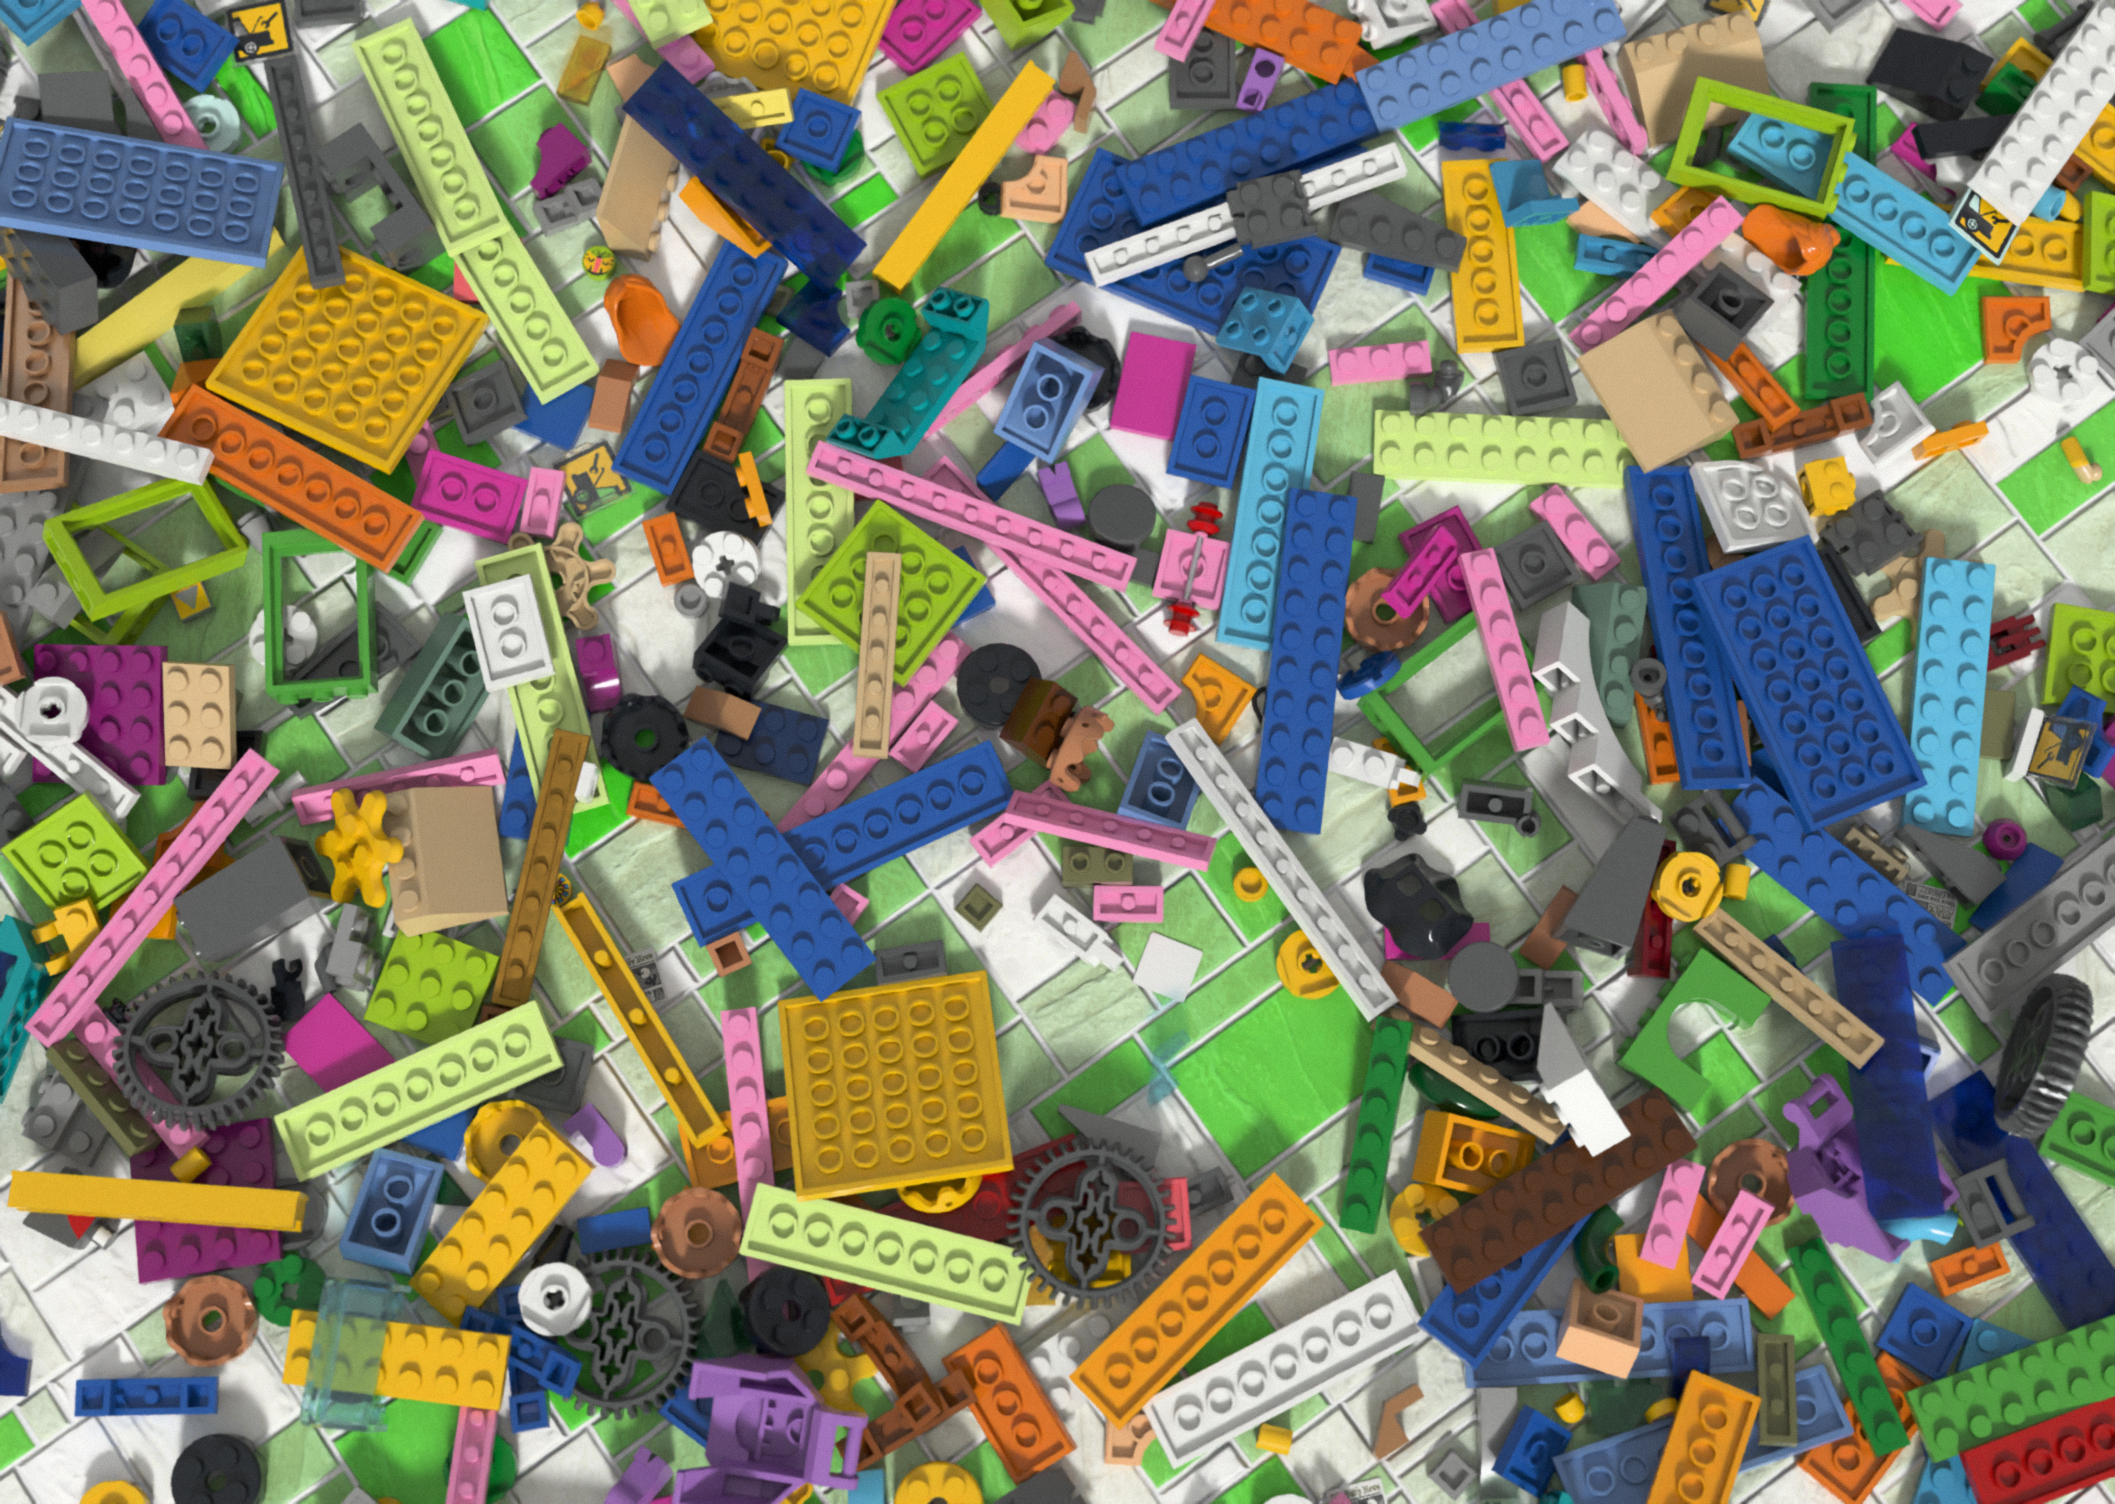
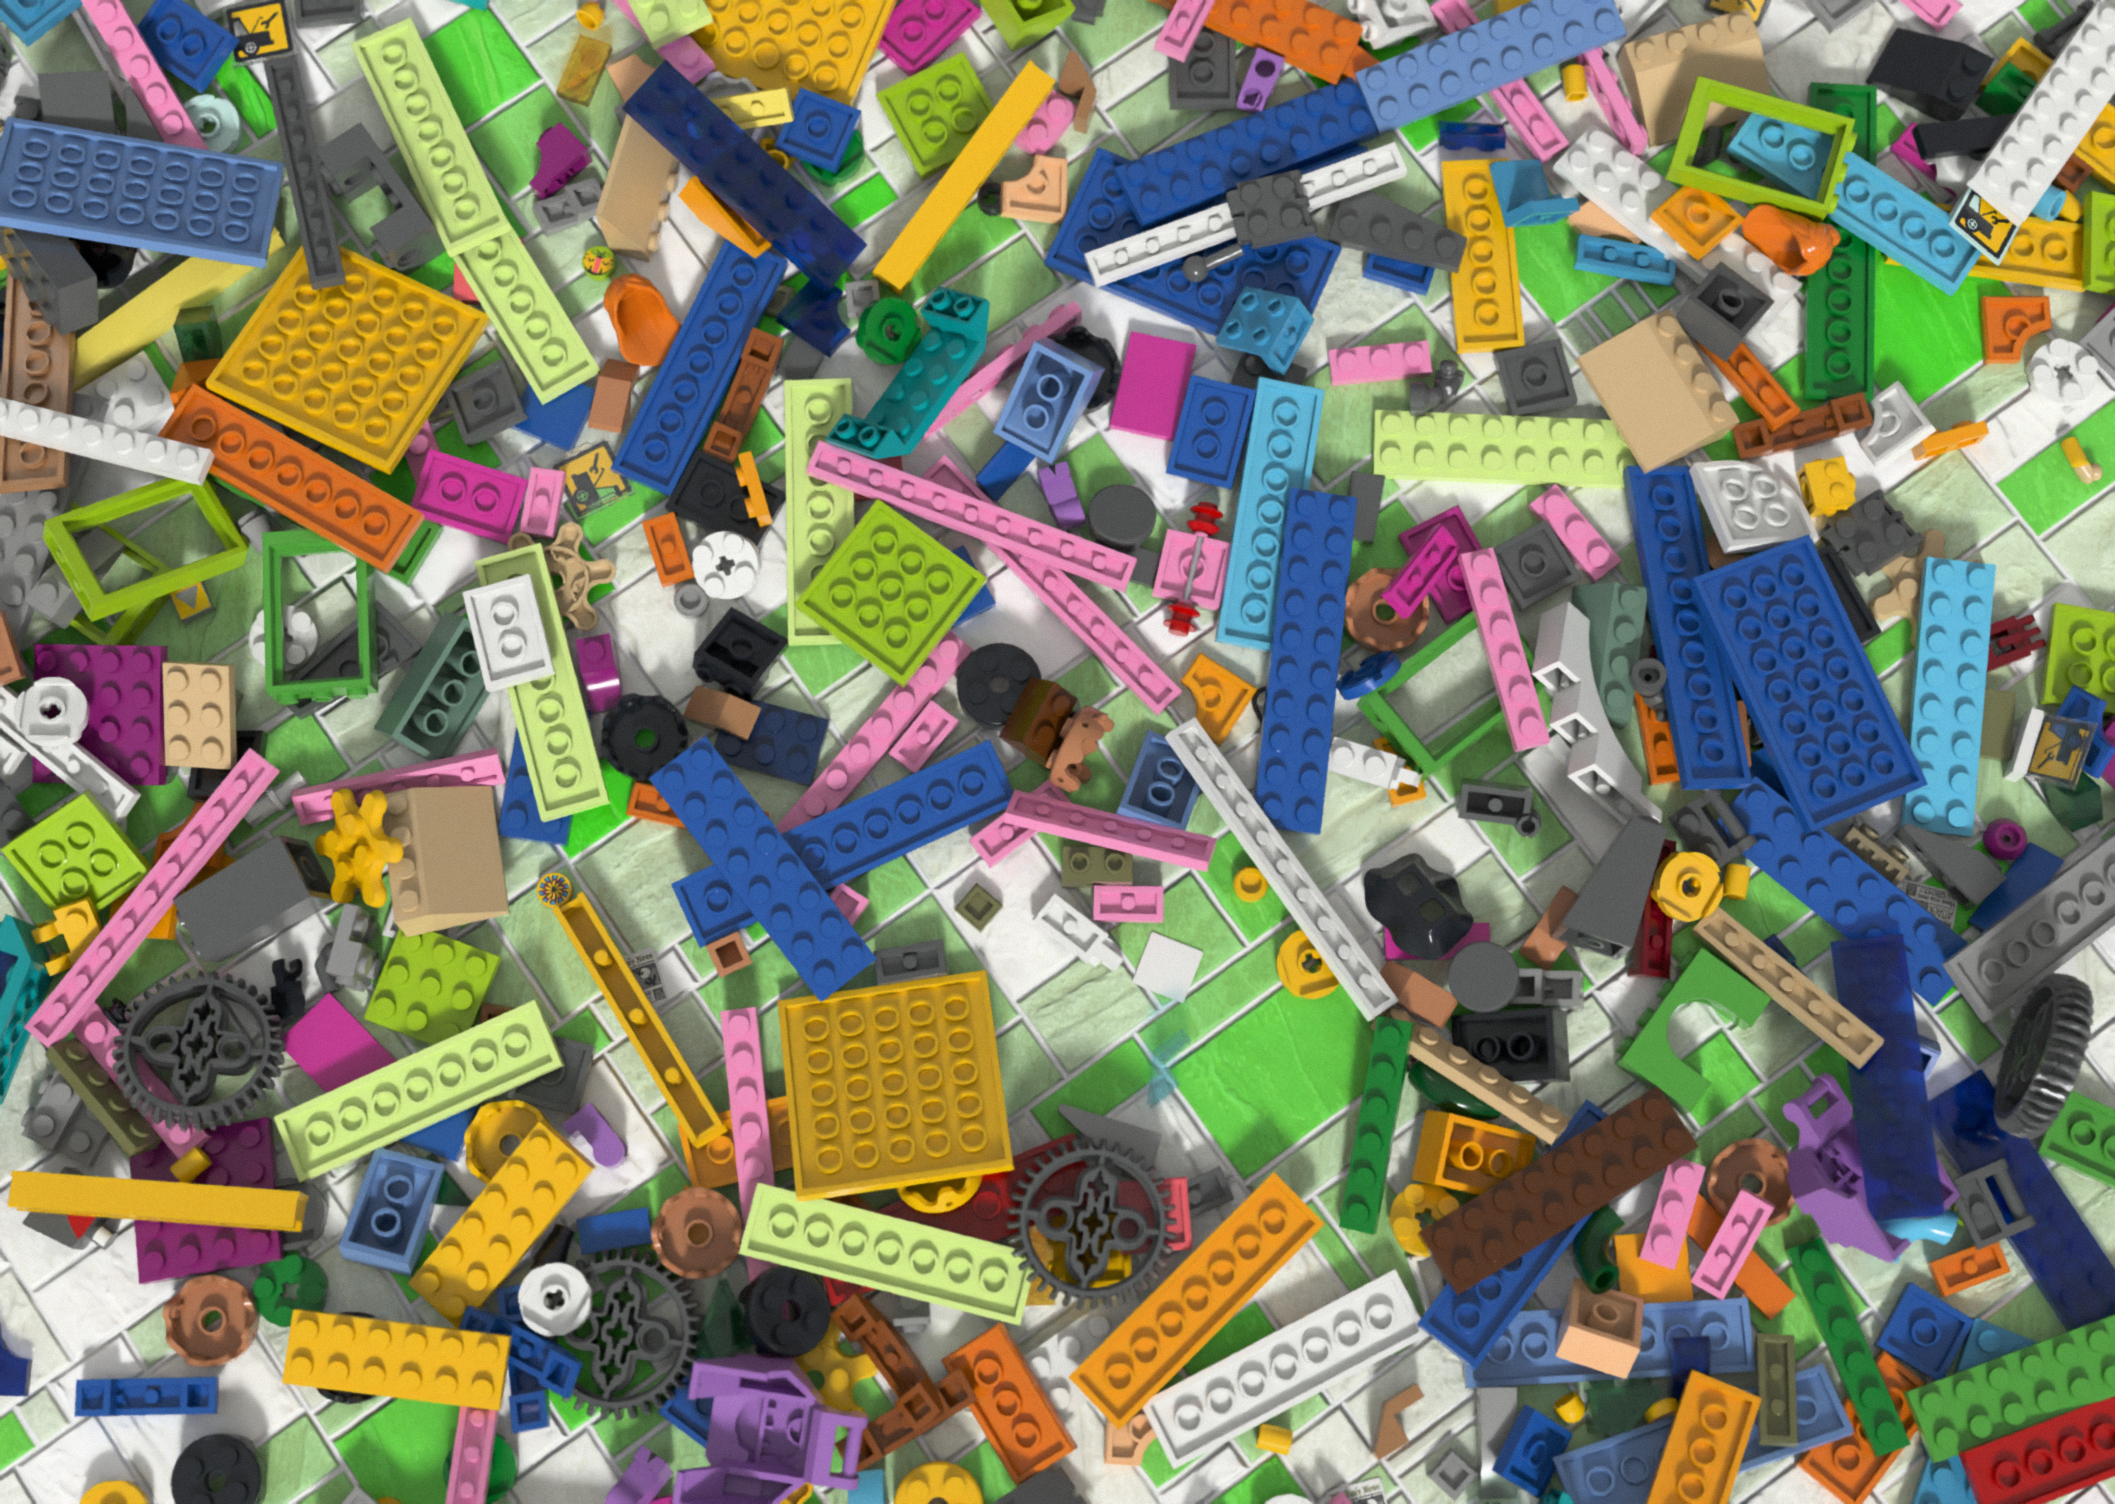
clear light blue windscreen [300,1276,412,1433] -> none
pearl gold plate [491,728,591,1008] -> none
white tile [575,762,600,804] -> none
black plate [718,582,781,627] -> none
tan plate [852,551,902,759] -> none
black plate [1387,802,1427,841] -> none
white slope [1537,1002,1631,1157] -> none
bright pink plate [1568,195,1744,354] -> none

